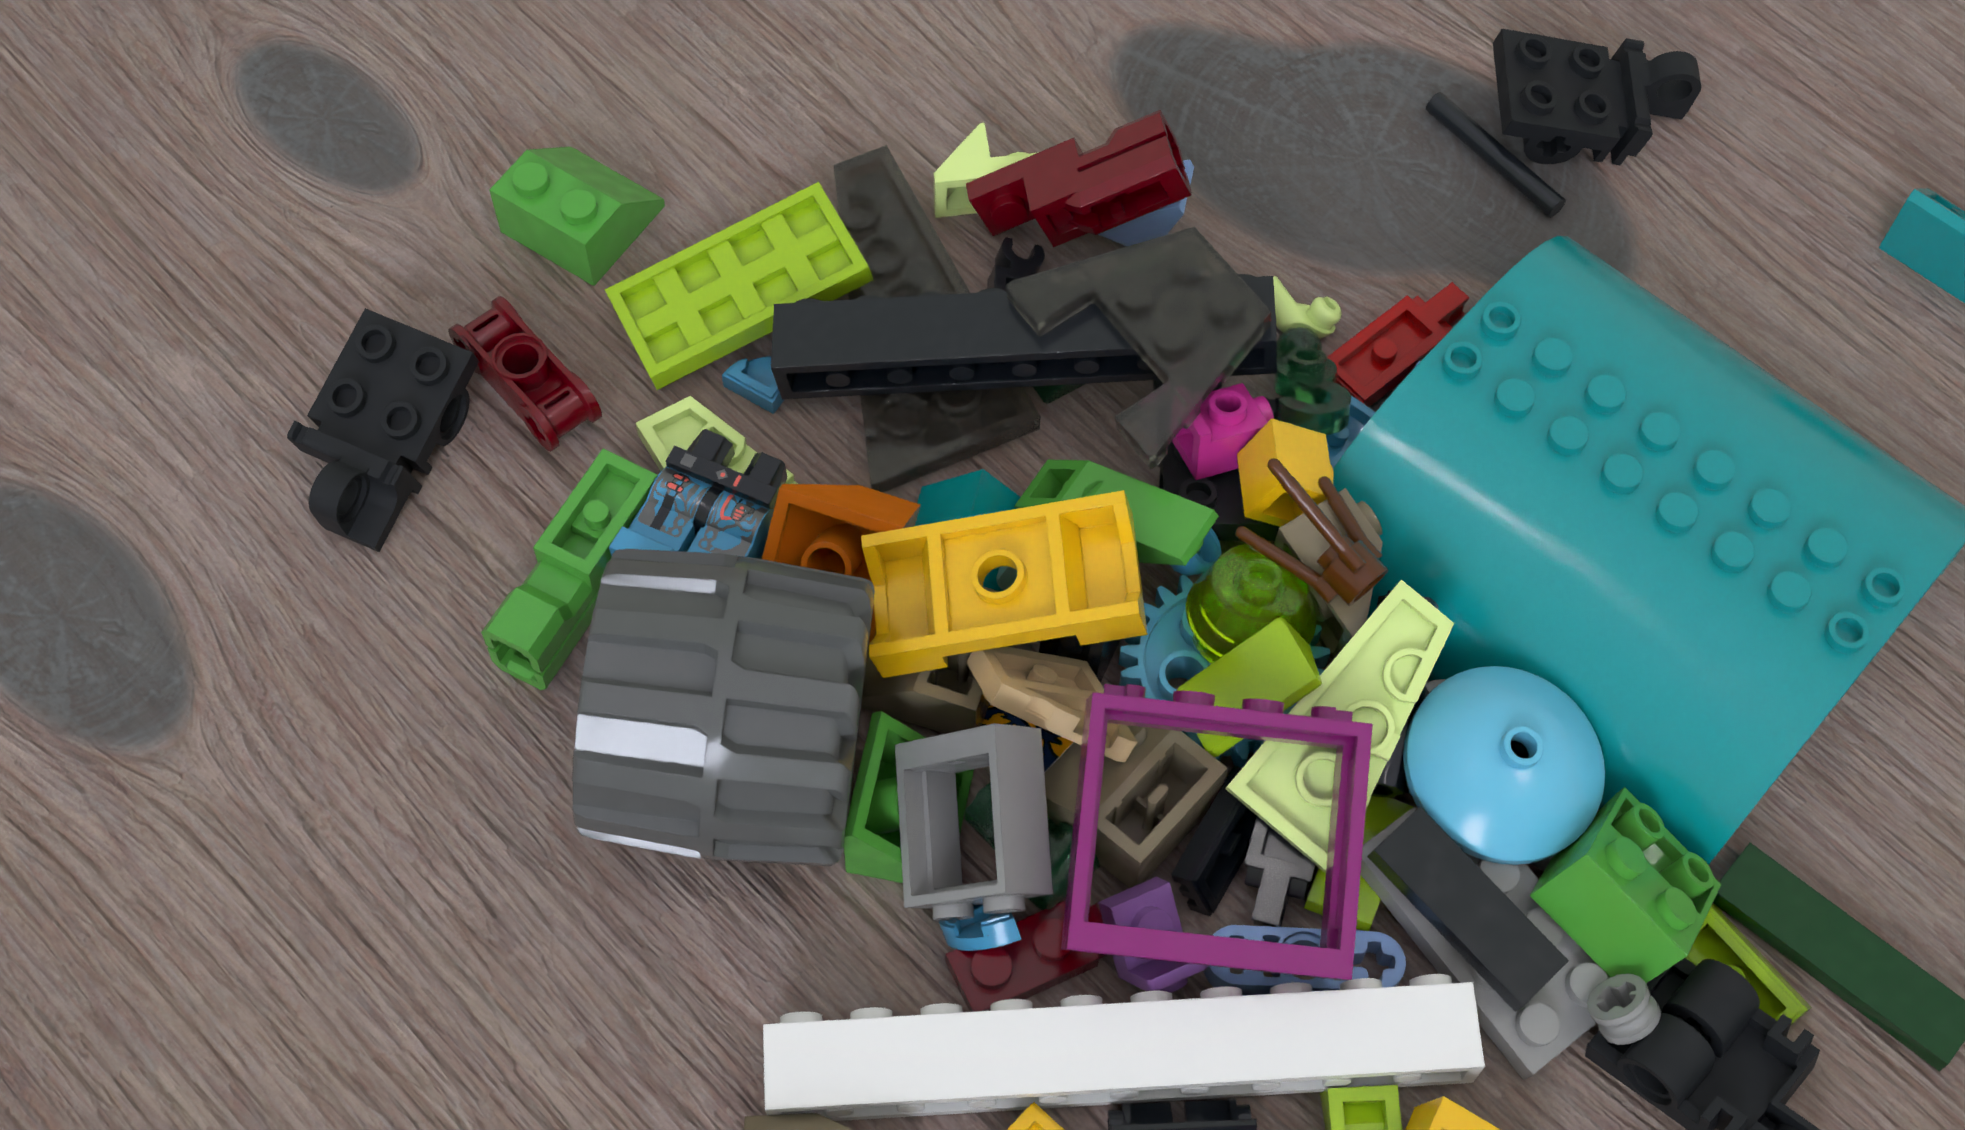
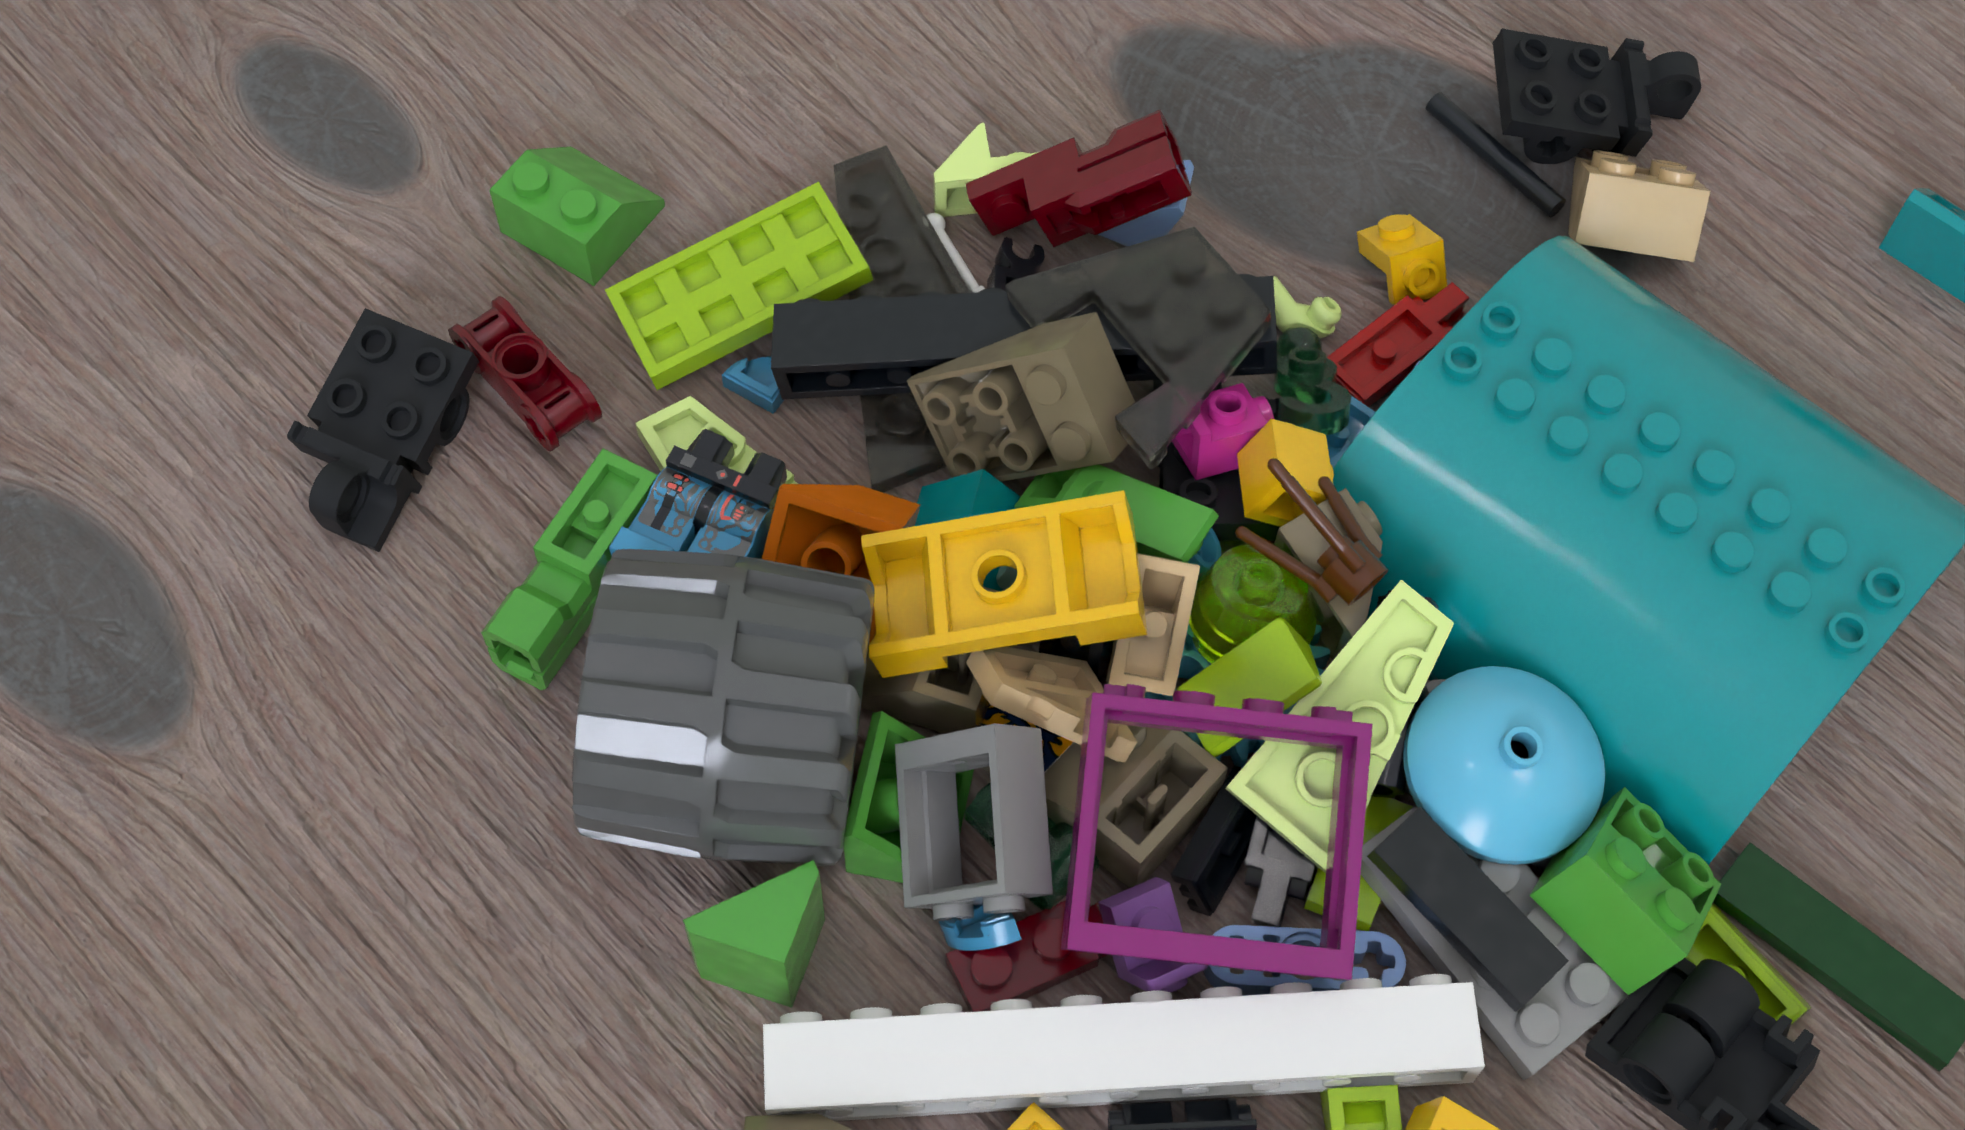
light grey bush [1587,974,1661,1045] -> none
none -> bright green slope [683,860,825,1008]
none -> dark tan slope [907,312,1144,482]
none -> white hinge [922,213,985,293]
none -> tan slope [1106,553,1200,696]
none -> yellow bracket [1357,214,1447,306]
none -> tan slope [1568,150,1710,262]

